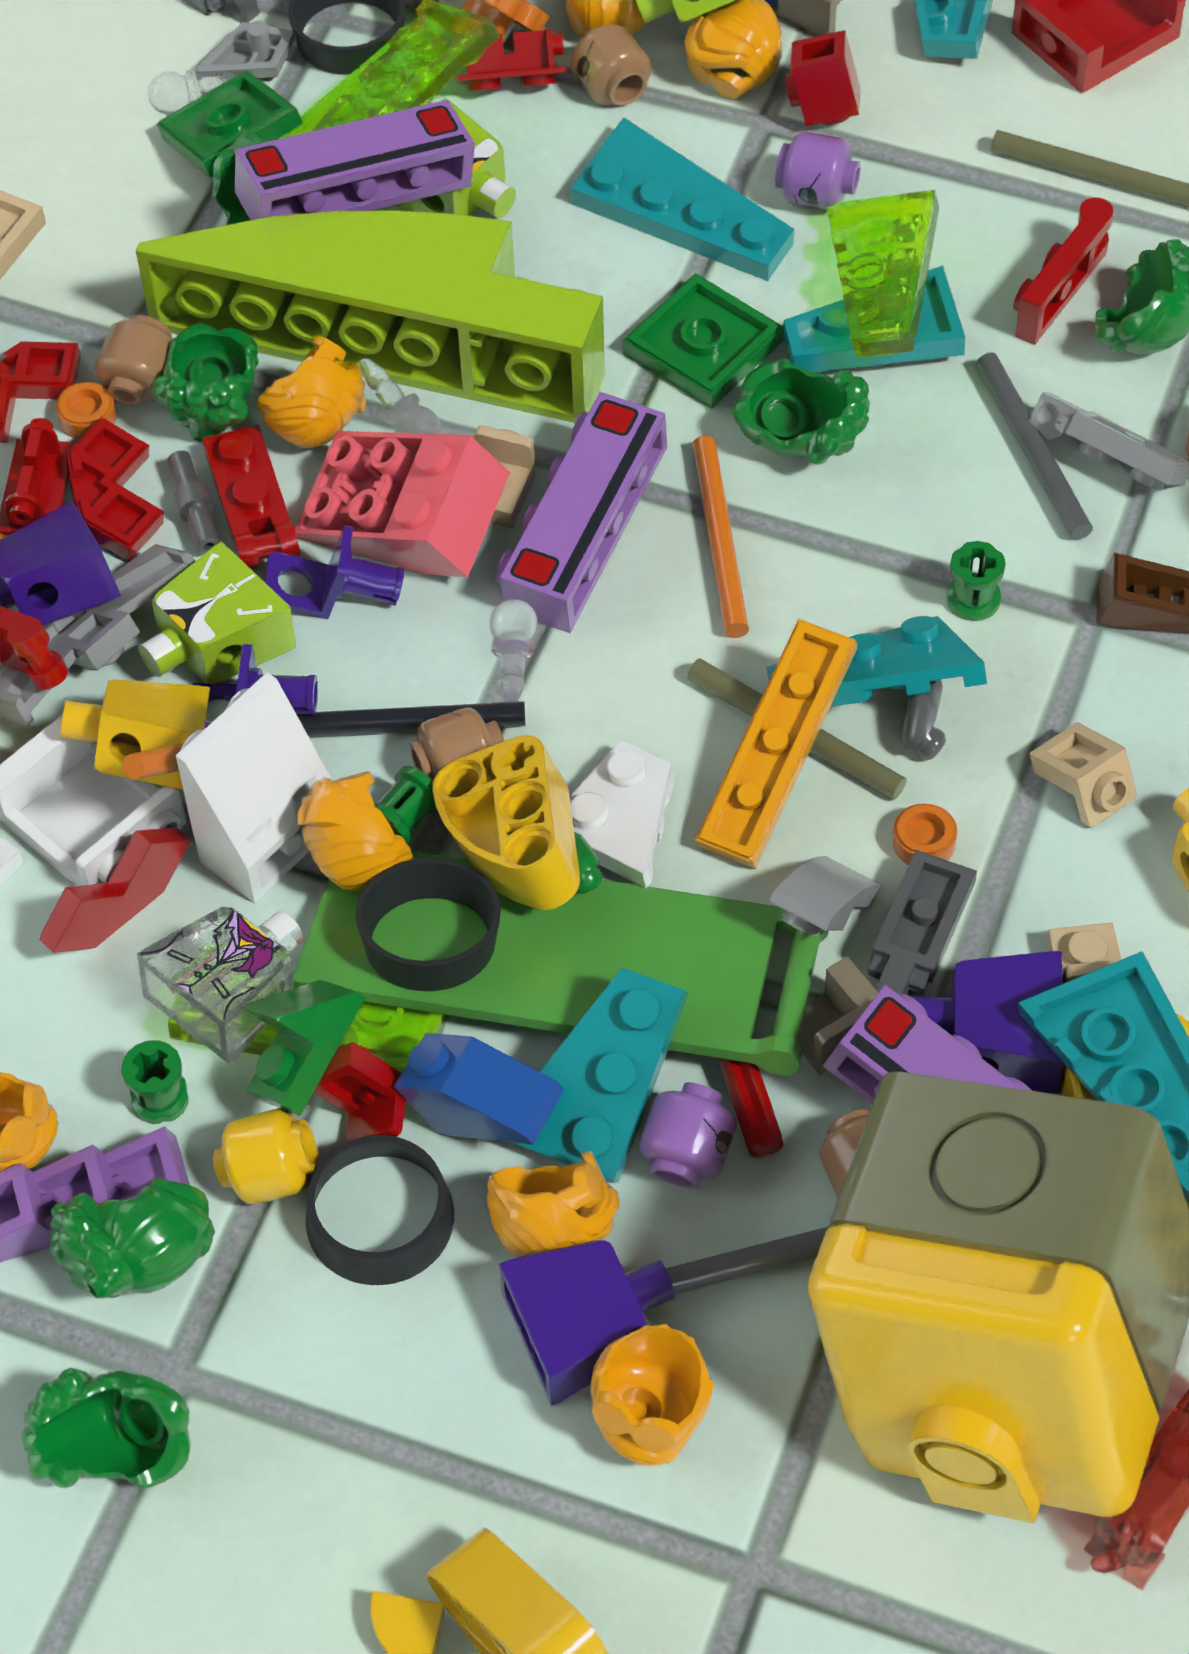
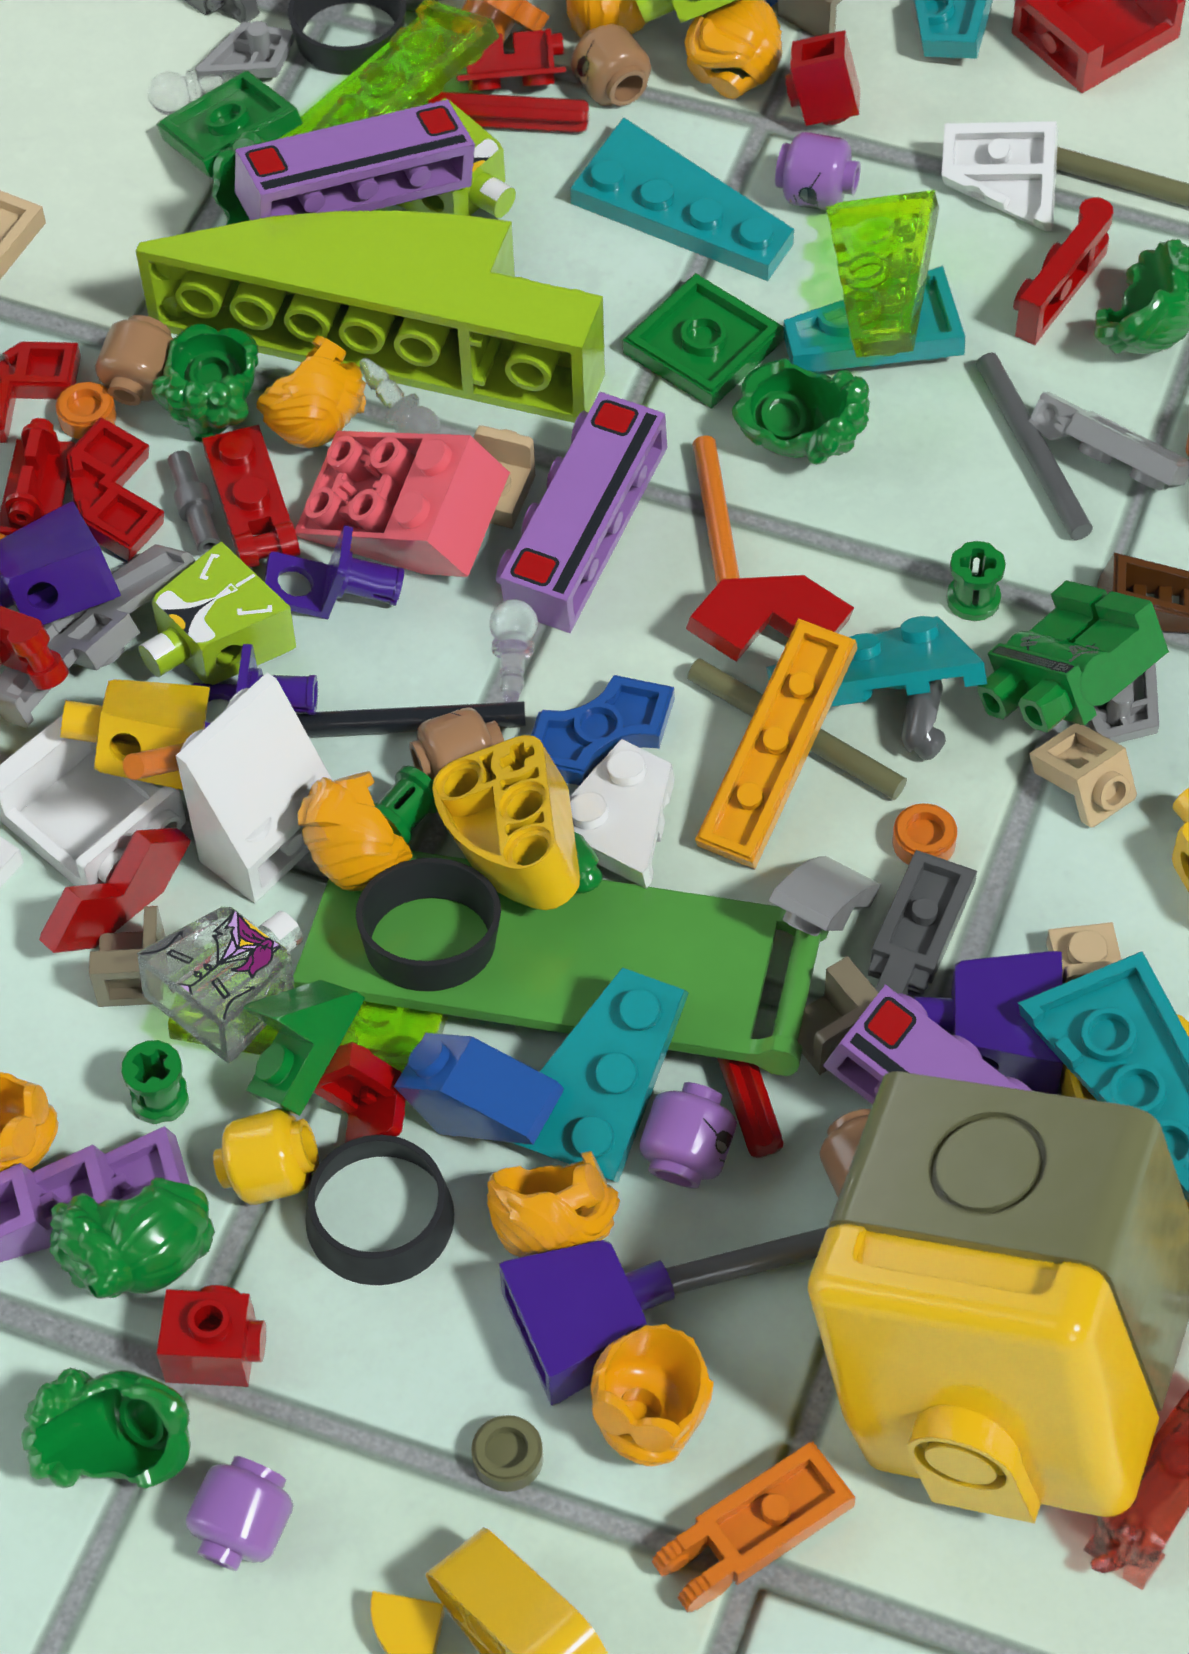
none -> dark tan panel [89,906,166,1007]
none -> red brick [156,1285,266,1387]
none -> medium lavender head [186,1456,293,1571]
none -> red axle [428,91,589,133]
none -> olive tile [471,1415,543,1492]
none -> blue tile [531,675,675,786]
none -> orange hinge [651,1441,856,1612]
none -> red tile [686,575,854,662]
none -> white wing [942,121,1058,231]
none -> green hips [977,580,1169,733]
none -> light grey piece [1088,663,1159,743]

